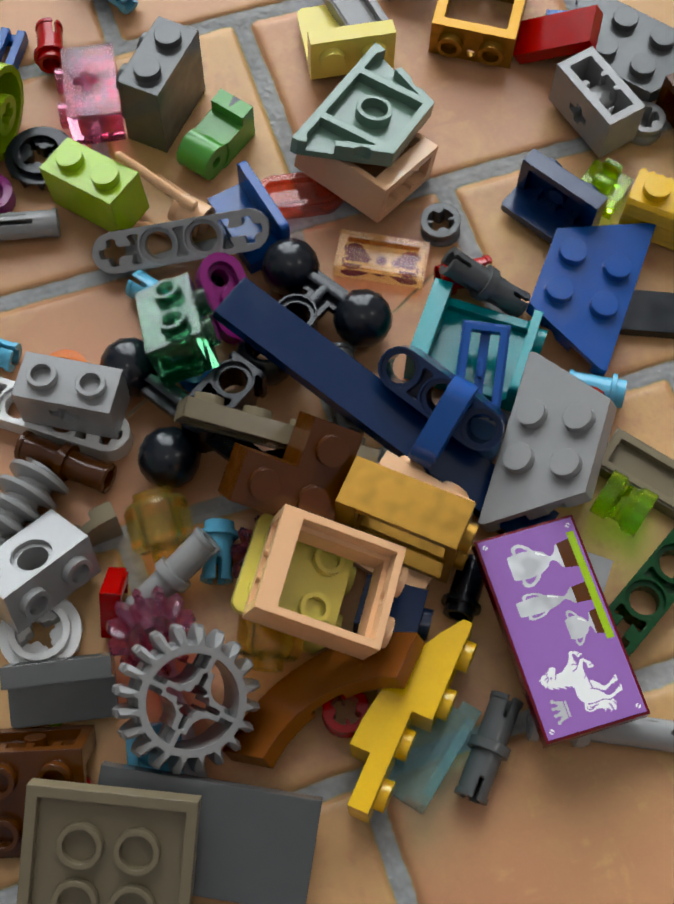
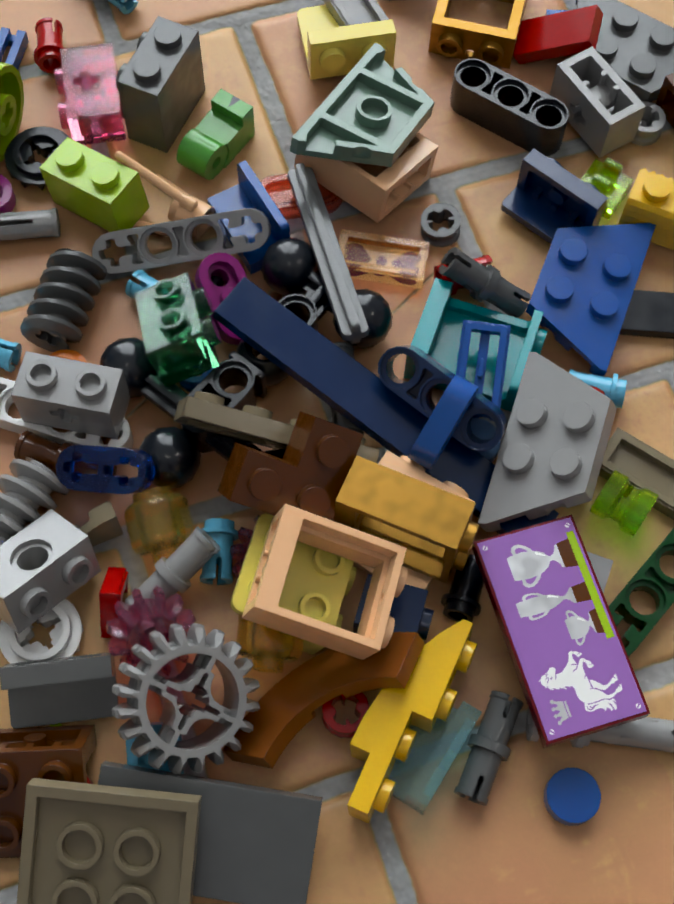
none -> dark grey piece [20,248,107,352]
none -> clear blue beam [56,445,155,494]
none -> axle [287,163,369,344]
none -> black beam [450,58,569,156]
none -> blue tile [544,768,601,826]

